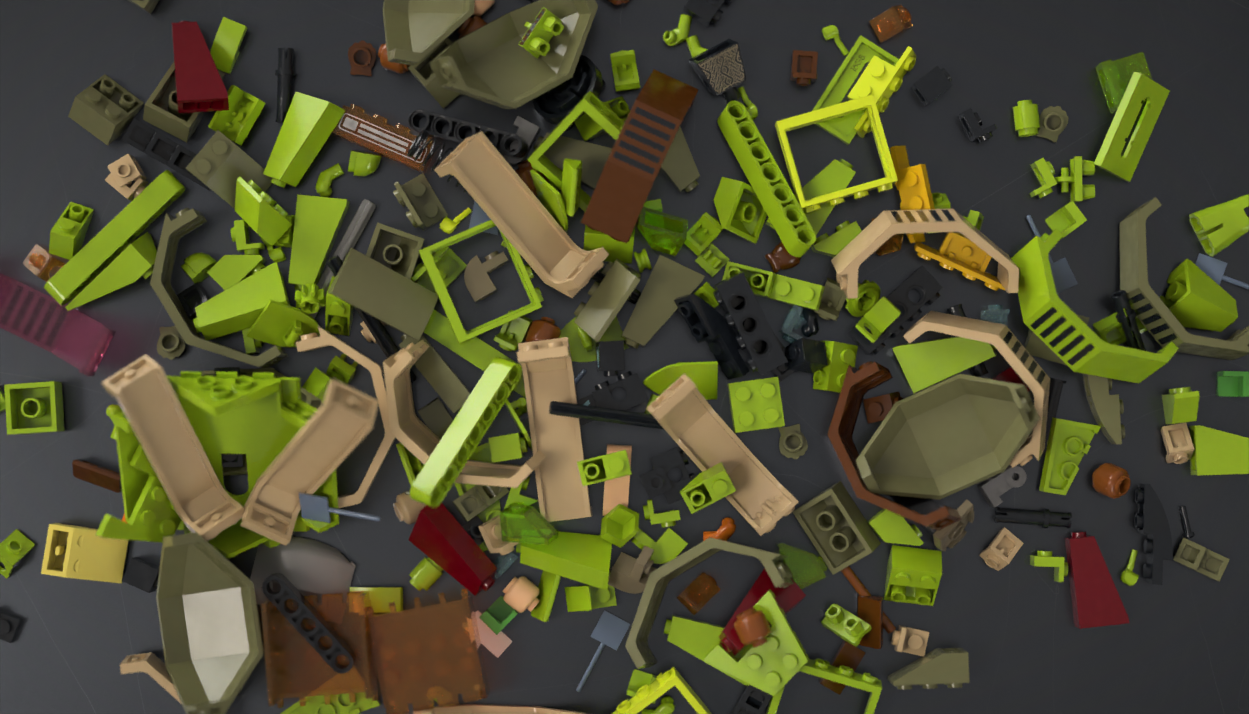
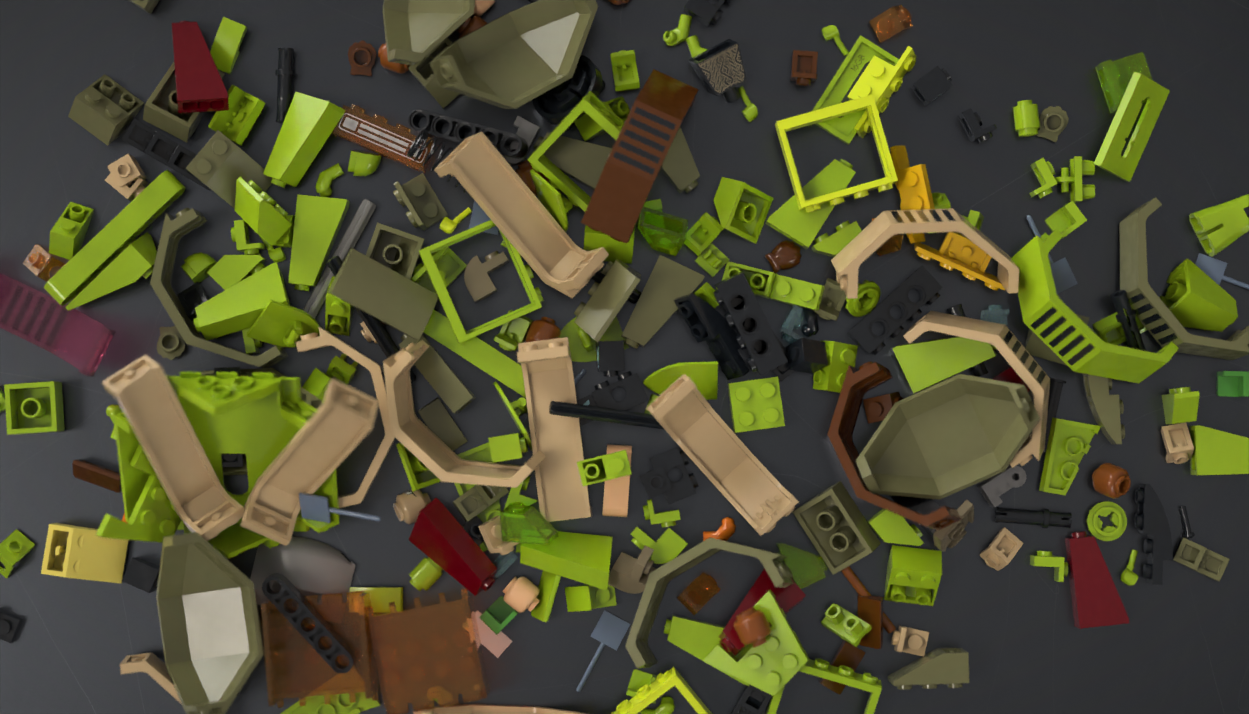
lime gear [295,283,325,314] -> none
lime beam [410,357,522,507] -> none
lime hips [518,7,564,59] -> none
lime slope [561,158,583,216] -> none
lime panel [600,504,639,548] -> none
lime bush [633,248,652,273] -> none
lime slope [680,462,736,514] -> none
lime beam [717,101,816,257] -> none
olive animal [779,424,808,460] -> none
lime bracket [855,296,901,343] -> none
none -> lime gear [1086,501,1127,541]

